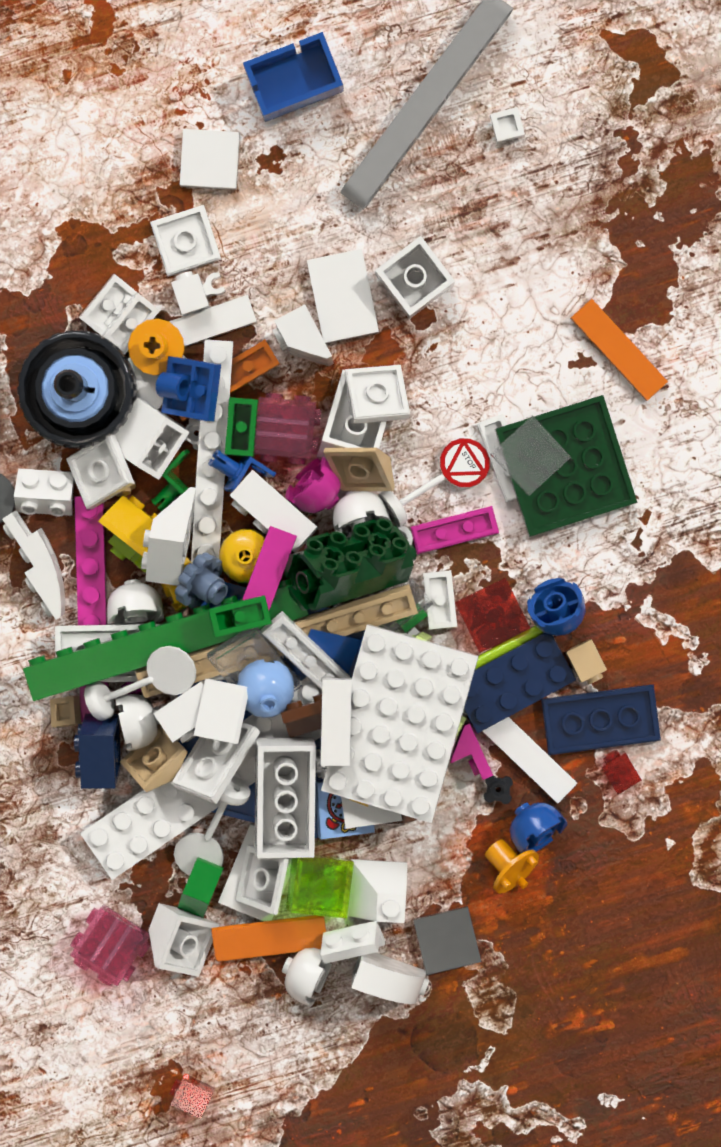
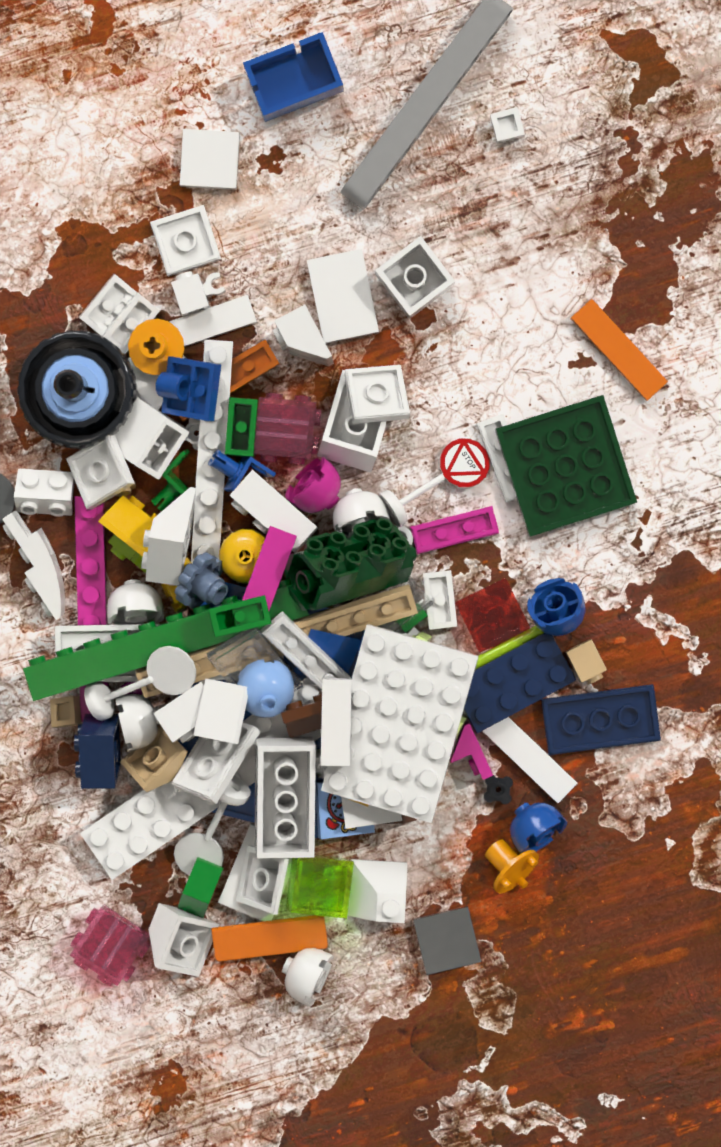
clear red brick [169,1073,215,1119] -> none
white bracket [320,921,385,964] -> none
tan slope [323,448,395,491] -> none
white brick [351,953,429,1004] -> none
clear tile [490,415,571,496] -> none
clear red bracket [599,750,642,795] -> none

